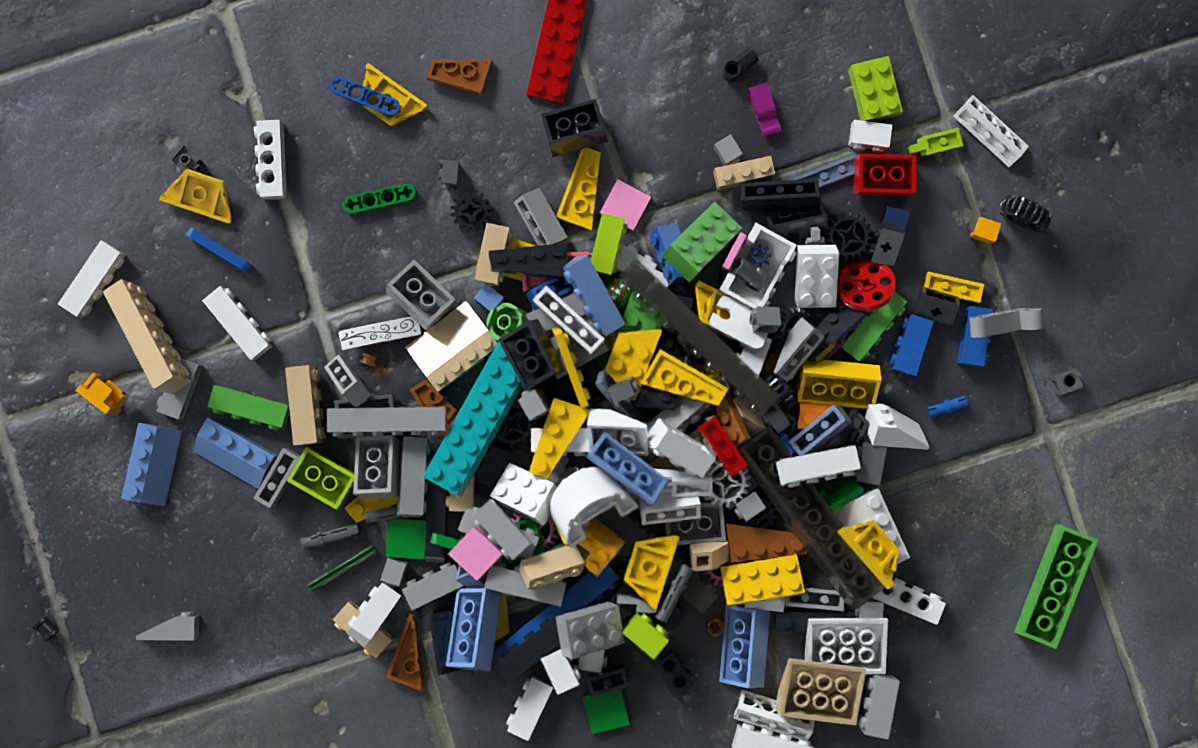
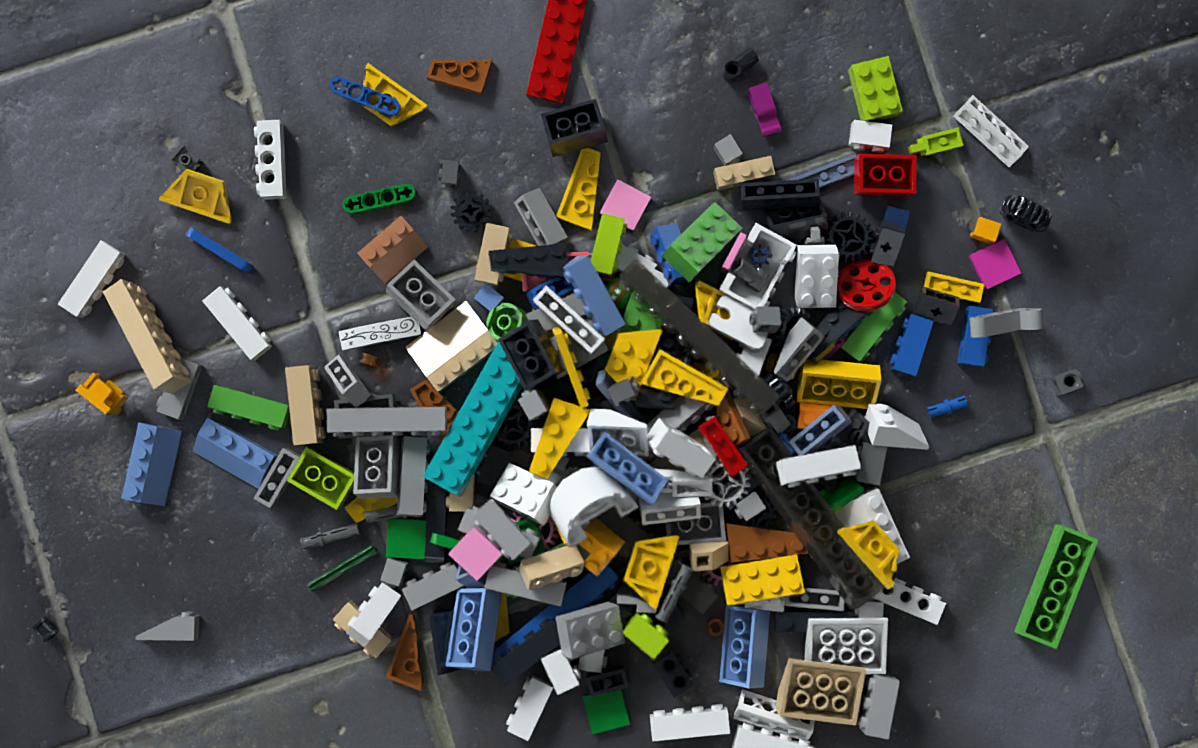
none -> nougat slope [357,216,428,284]
none -> white brick [650,704,730,741]
none -> dark pink tile [969,239,1021,290]

